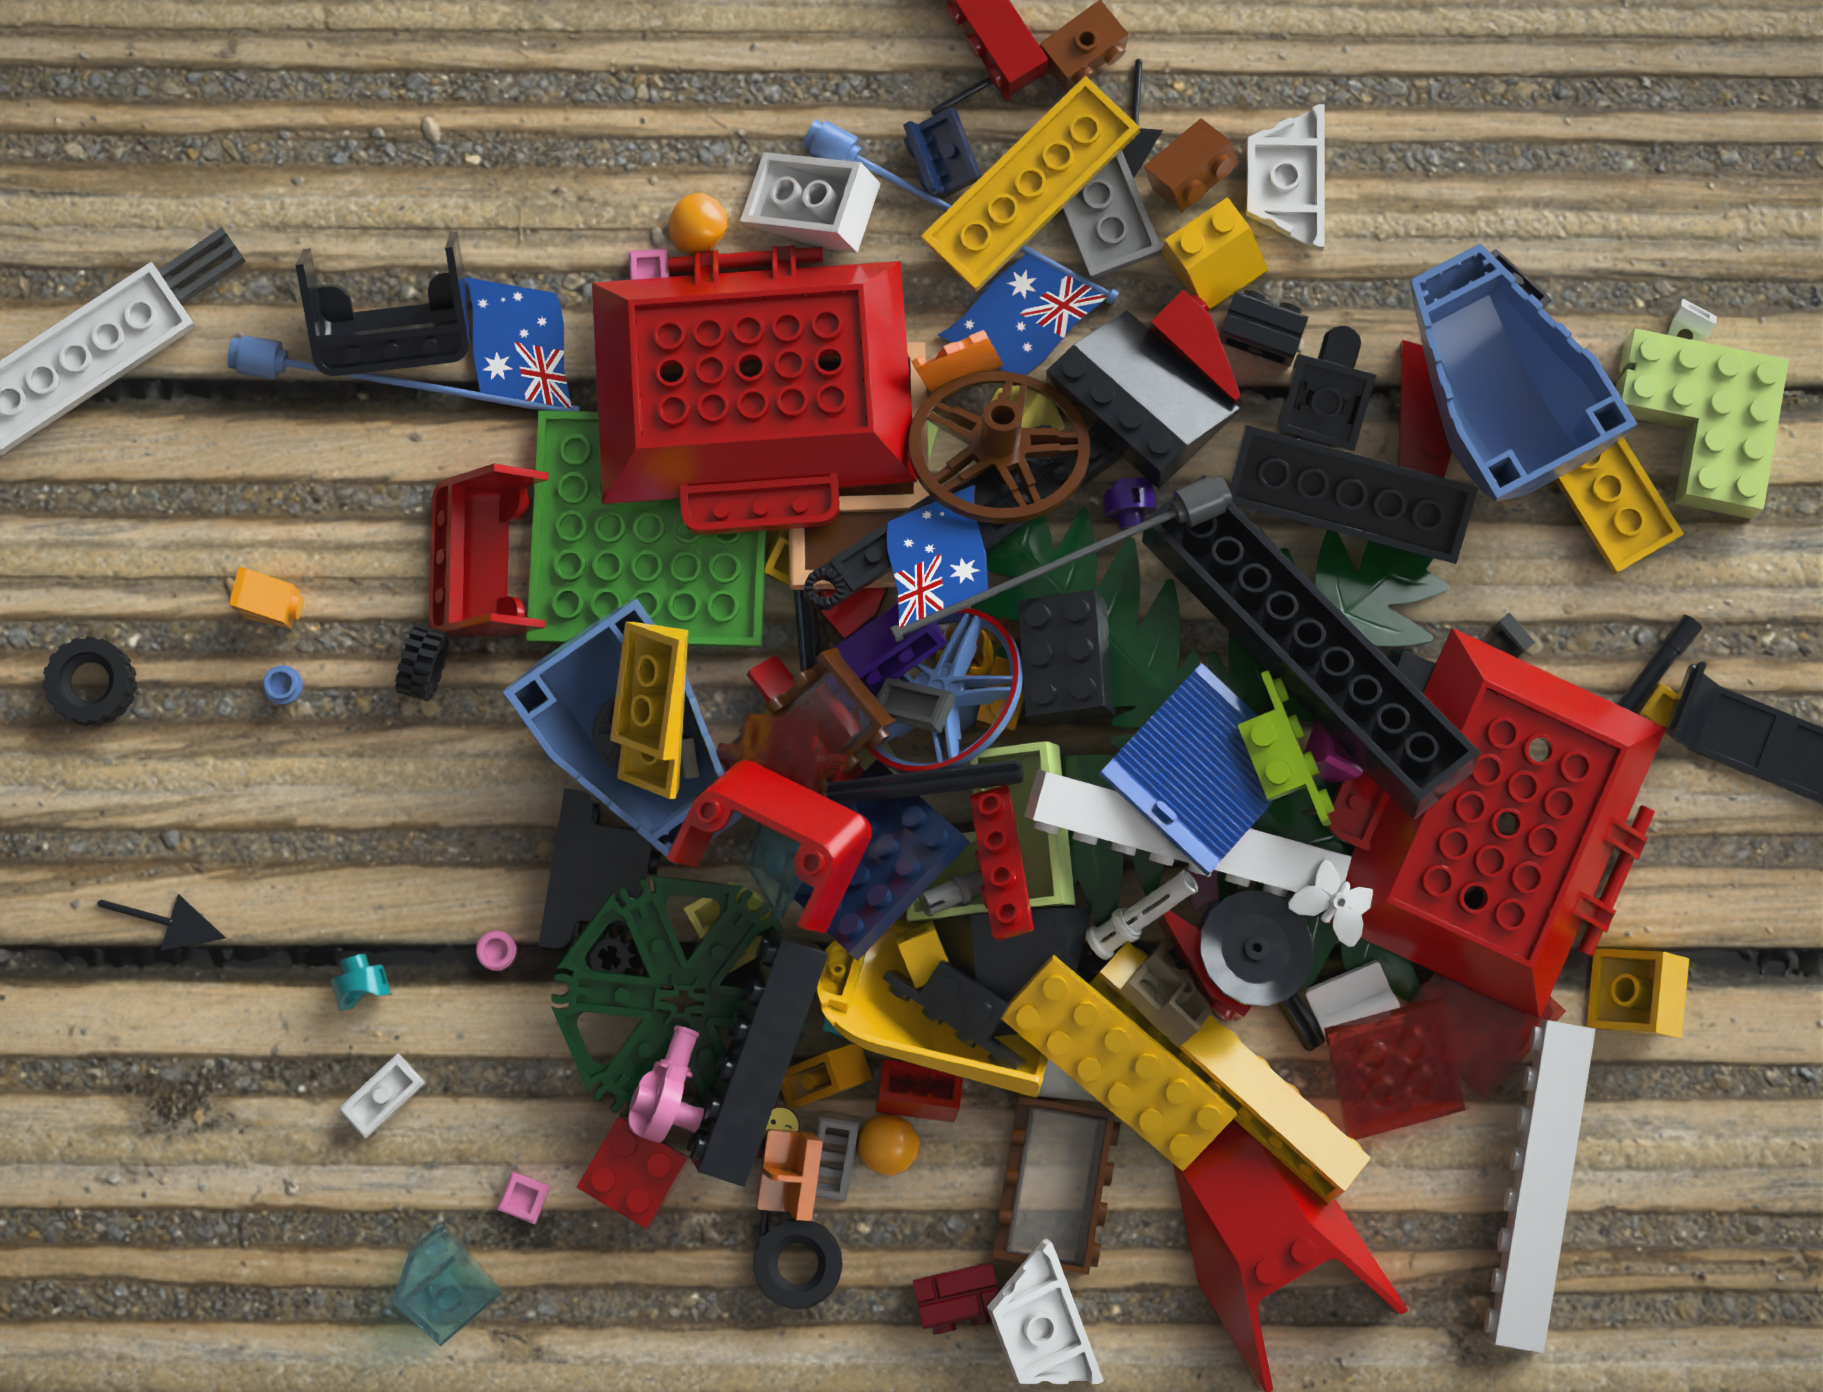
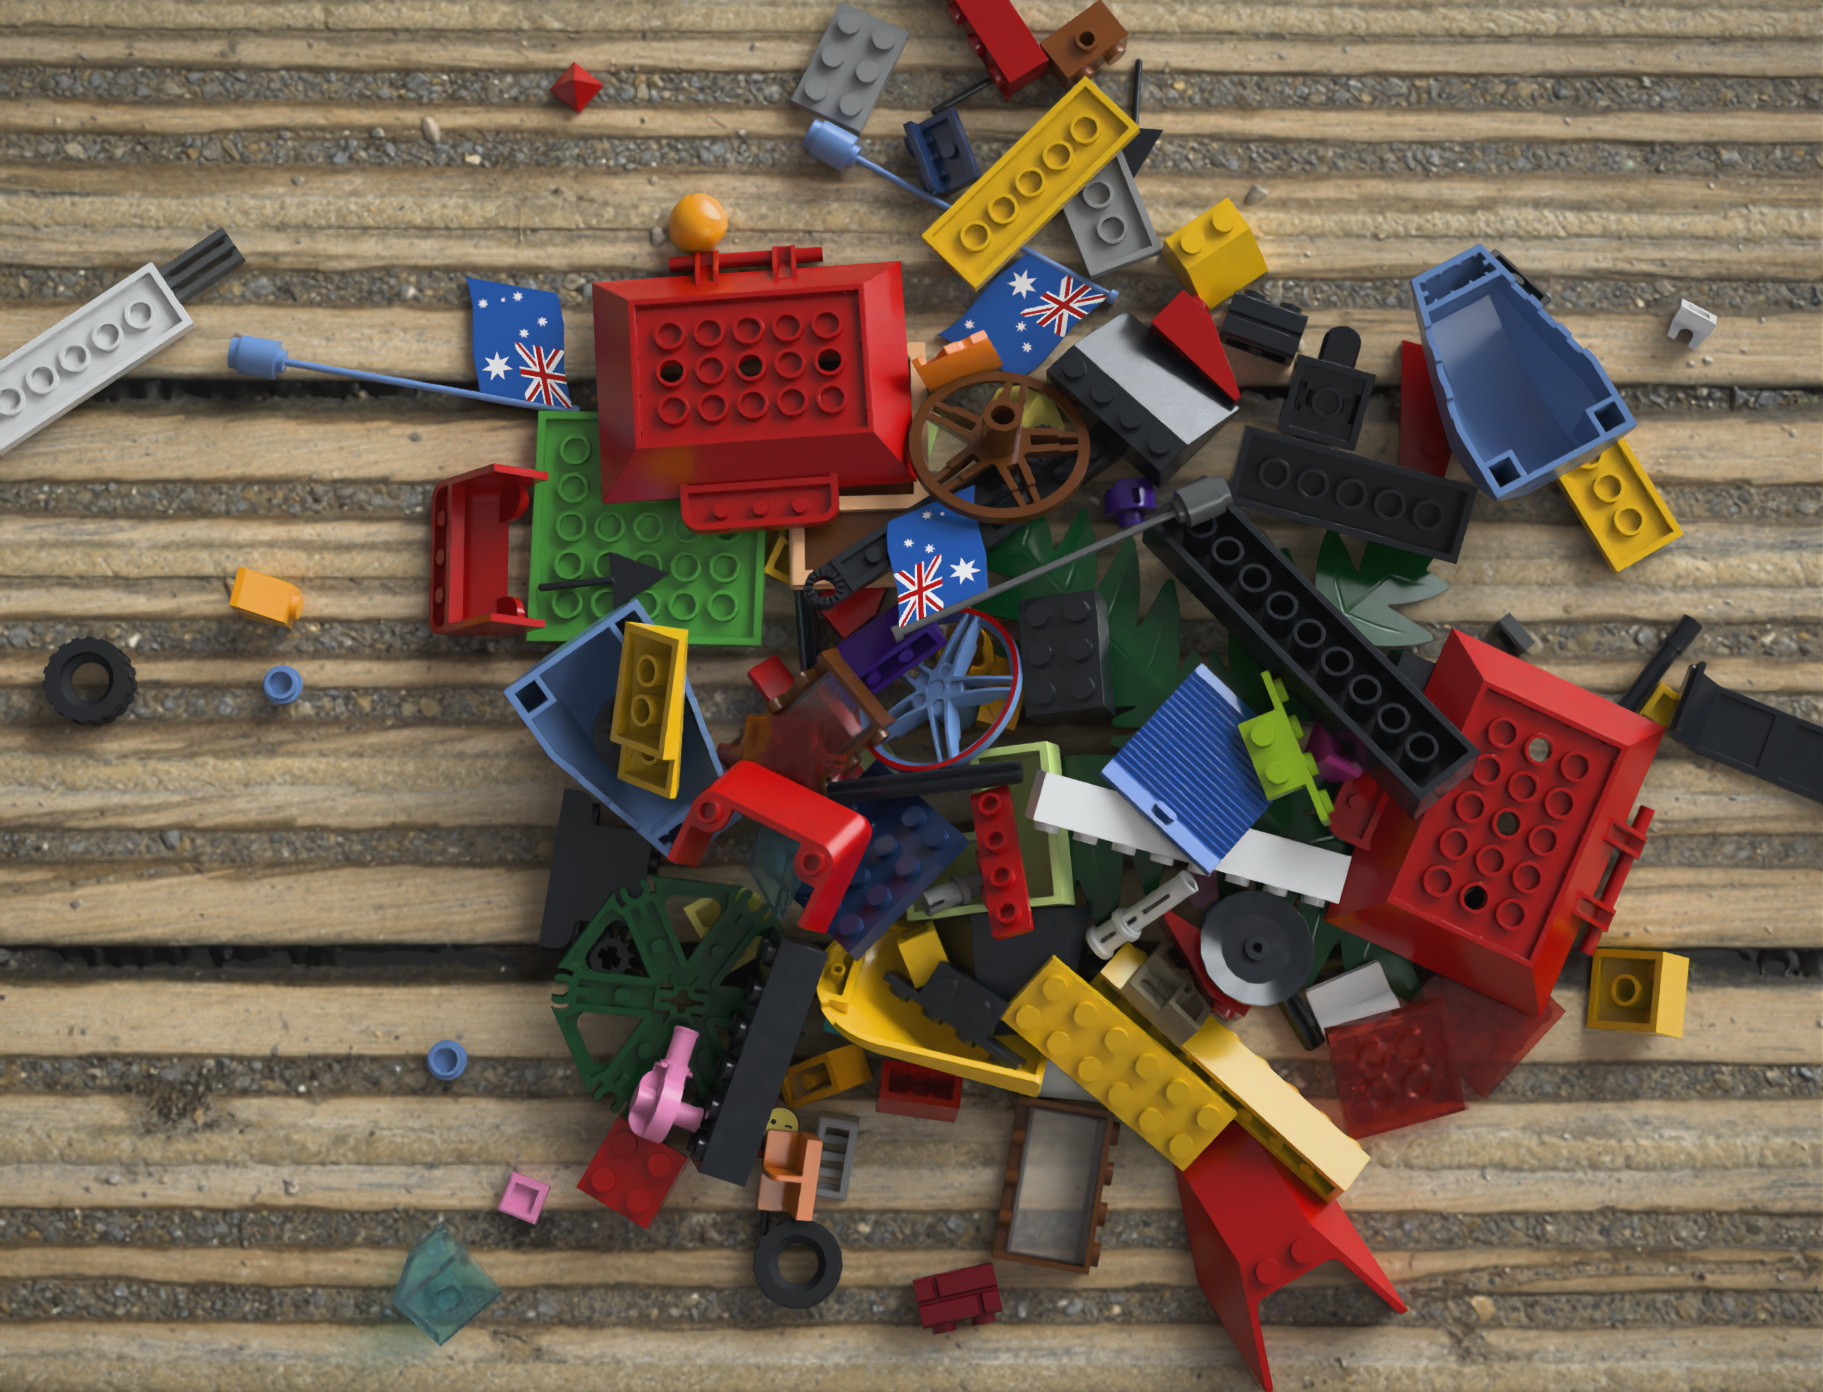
black piece [97,894,226,951] -> none
black windscreen [295,231,470,376] -> none
teal piece [331,954,392,1011] -> none
white plate [338,1053,426,1139] -> none
black tyre [395,625,449,701] -> none
bright pink tile [476,930,518,971] -> none
bright pink tile [629,249,670,280] -> none
dark grey tile [680,734,699,779] -> none
white slope [740,152,881,253] -> none
light orange hair [855,1113,920,1176] -> none
dark grey tile [876,677,956,733] -> none
white wing [987,1238,1104,1384] -> none
dark orange brick [1144,118,1239,213] -> none
white wing [1246,104,1325,251] -> none
white piece [1288,860,1373,947] -> none
white brick [1484,1019,1596,1353] -> none
yellowish green piece [1616,328,1789,519] -> none
none -> medium blue plate [427,1040,468,1081]
none -> black piece [538,551,670,609]
none -> red slope [549,62,603,115]
none -> light grey plate [791,2,909,136]

